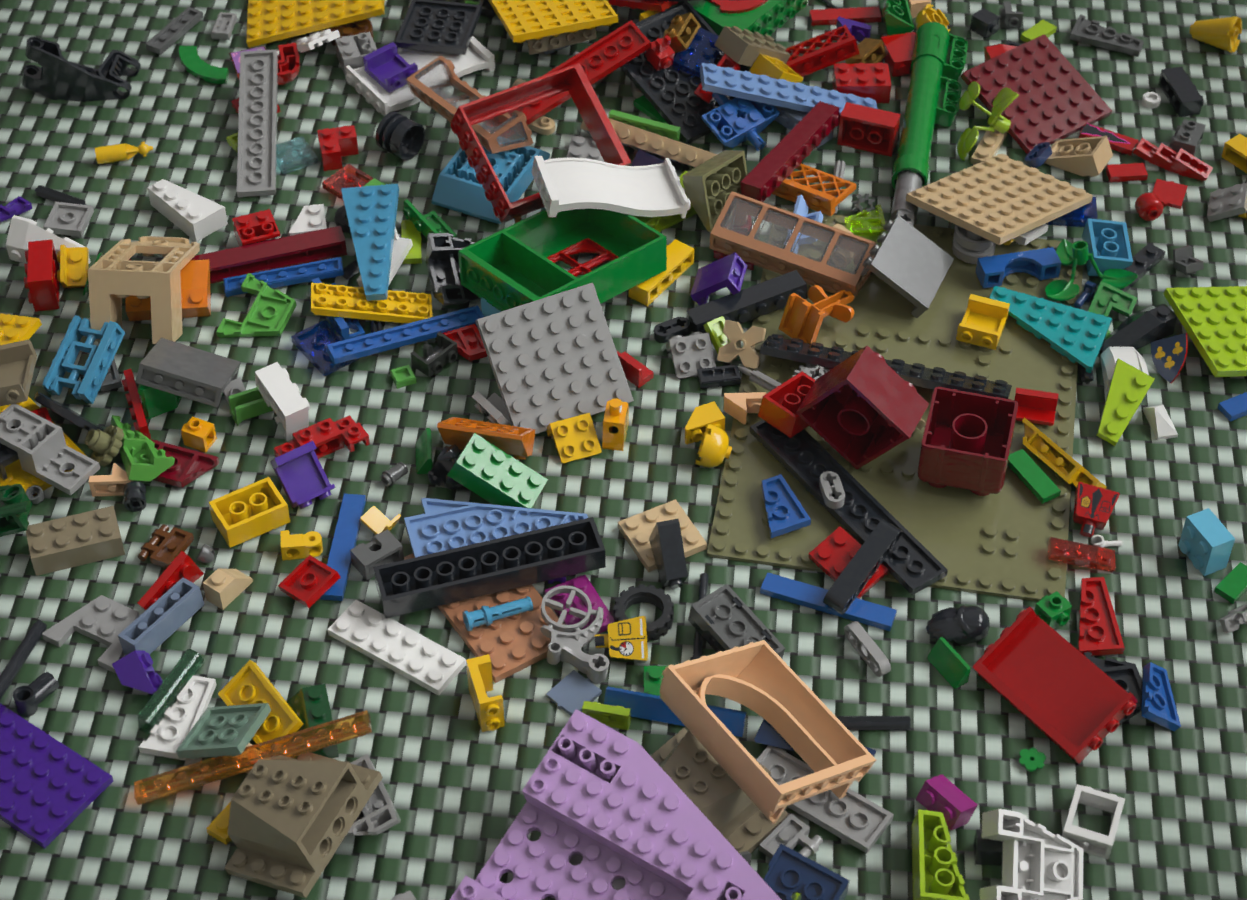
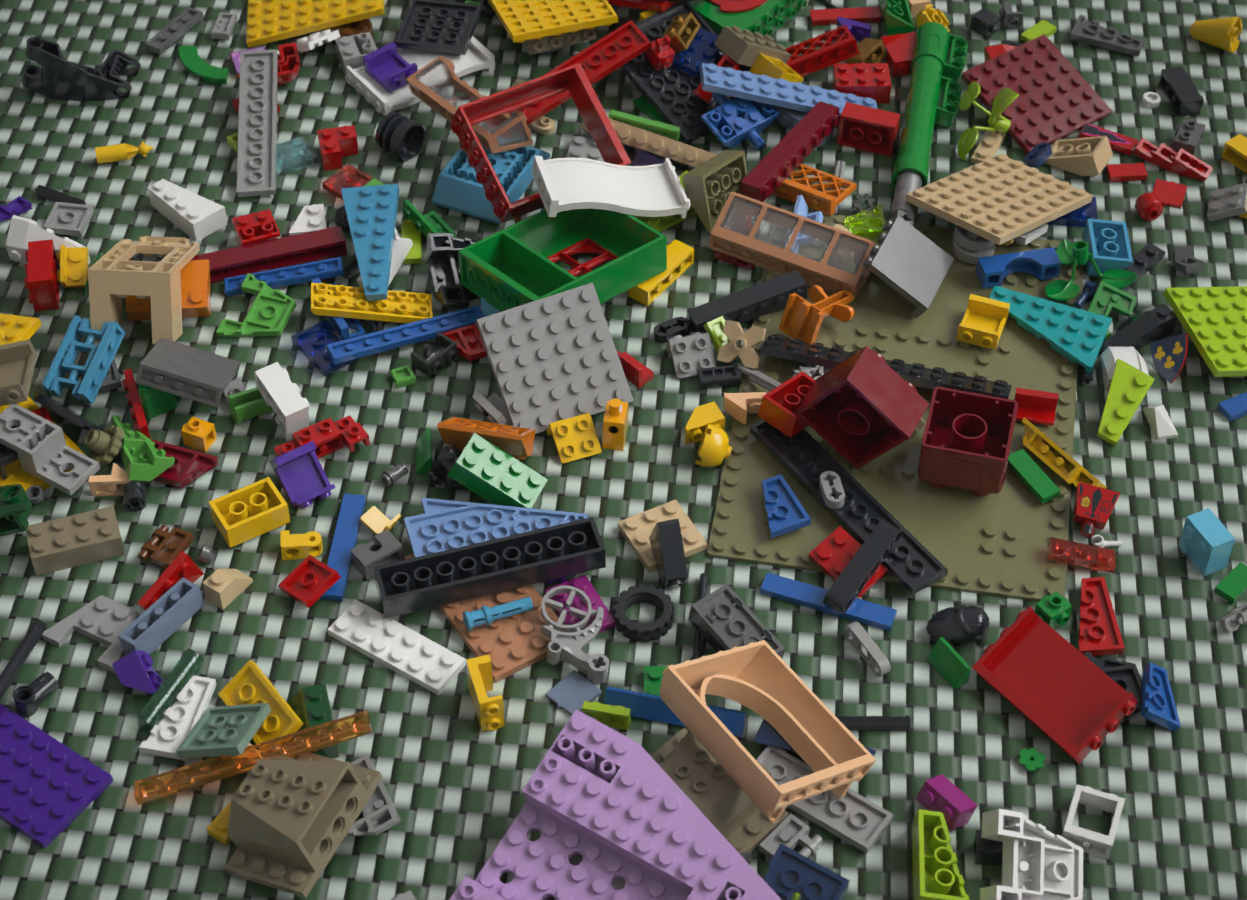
yellow torso [595,616,648,661] -> none
dark purple panel [690,252,747,306] -> none

